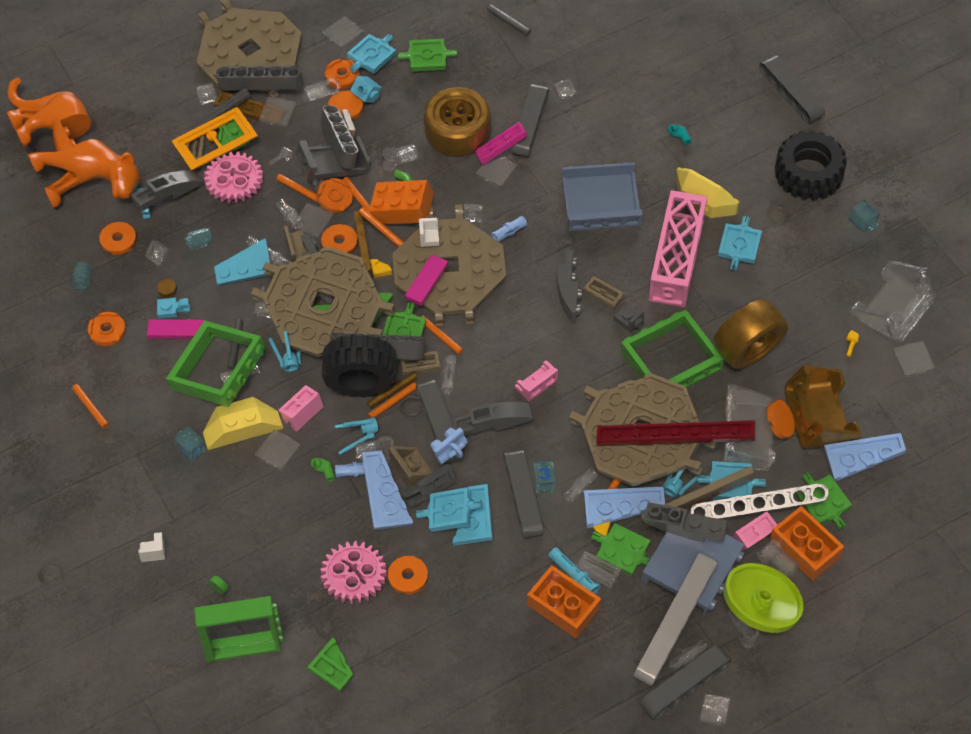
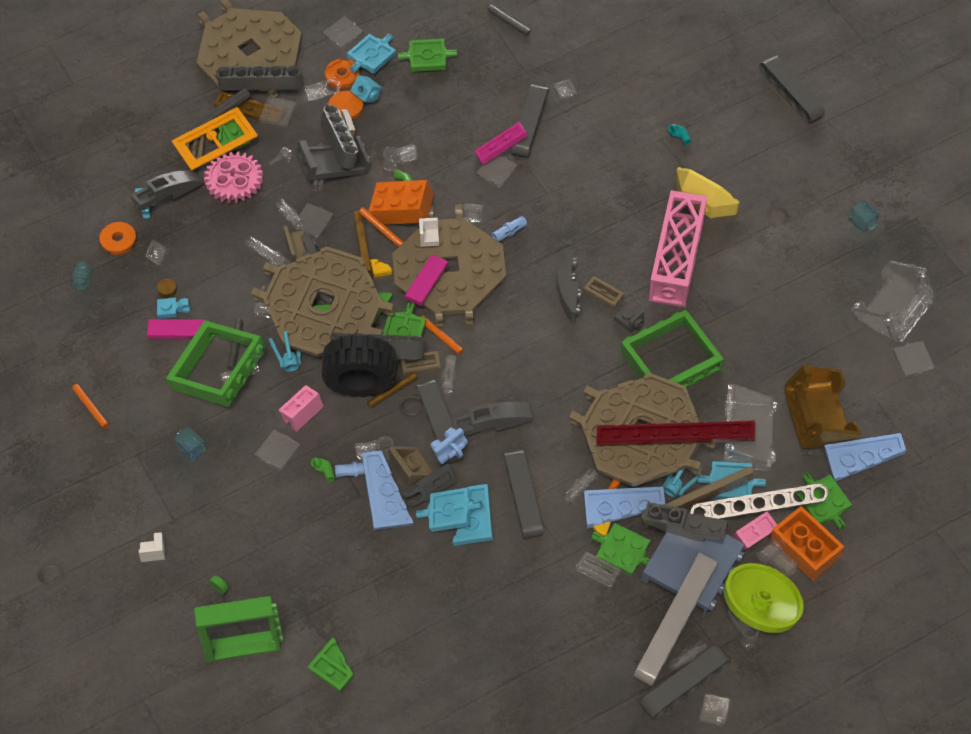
orange animal [7,78,142,208] -> none
orange tile [88,312,126,347] -> none
clear light blue brick [184,227,213,250] -> none
clear plate [196,83,217,104] -> none
light yellow wedge [203,397,283,450] -> none
medium azure wing [214,238,271,286] -> none
orange bar [276,174,318,203] -> none
orange tile [316,178,353,213] -> none
bright pink gear [320,541,387,604] -> none
orange tile [321,224,358,254] -> none
medium azure plant [334,417,378,455] -> none
orange bar [343,177,370,212] -> none
orange bar [367,382,416,418] -> none
orange tile [388,556,428,595] -> none
pearl gold wheel [424,87,492,156] -> none
bright pink hinge [515,360,558,401] -> none
orange brick [527,565,601,639] -> none
clear light blue brick [534,461,556,493] -> none
medium azure pin [548,547,601,595] -> none
sand blue panel [562,162,642,231] -> none
pearl gold wheel [713,299,788,369] -> none
medium azure plate [718,216,762,270] -> none
orange tile [767,400,795,439] -> none
black tyre [775,130,847,201] -> none
yellow hand [846,330,859,357] -> none

